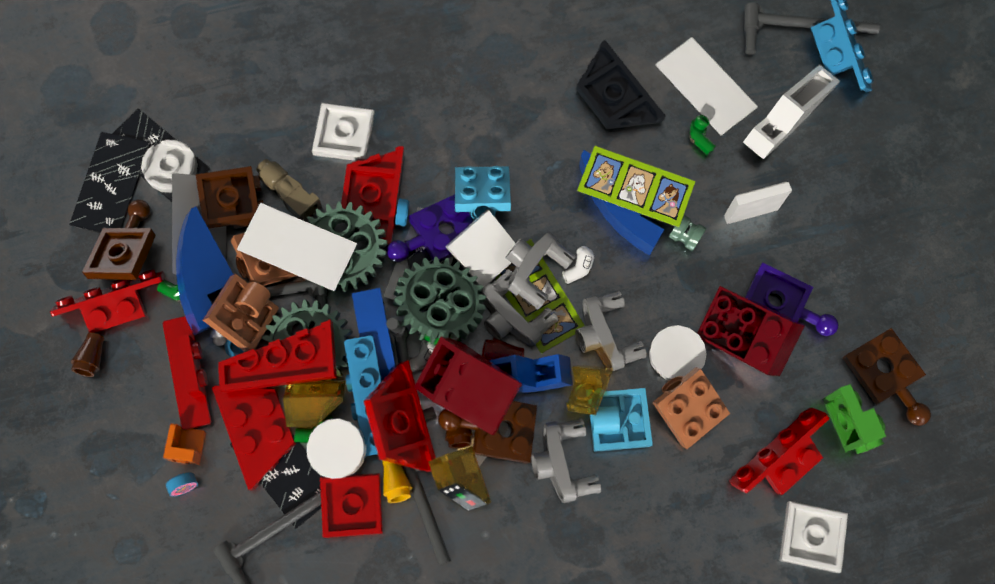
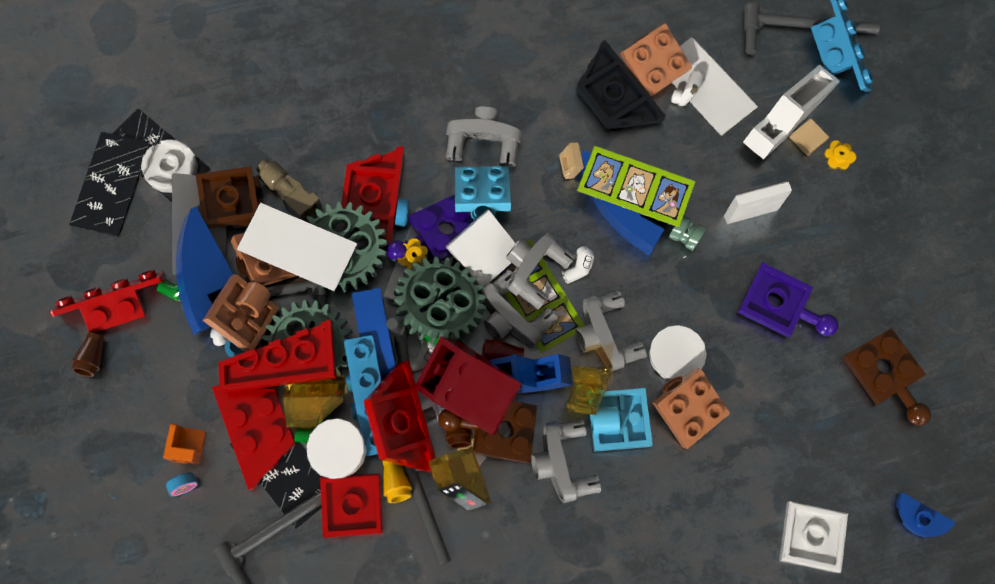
reddish brown plate [82,199,156,280] -> none
red bracket [162,316,211,430] -> none
white tile [312,103,375,161] -> none
green arm [690,115,716,156] -> none
dark red slope [697,286,805,376] -> none
red bracket [729,407,830,496] -> none
bright green plate [823,384,886,454] -> none
none -> yellow plant [397,238,428,270]
none -> light grey connector [445,106,522,167]
none -> tan tile [559,143,584,179]
none -> nougat plate [620,23,692,97]
none -> white arm [671,71,703,106]
none -> tan tile [789,119,829,156]
none -> yellow plant [825,141,856,169]
none -> blue plate [896,492,956,538]

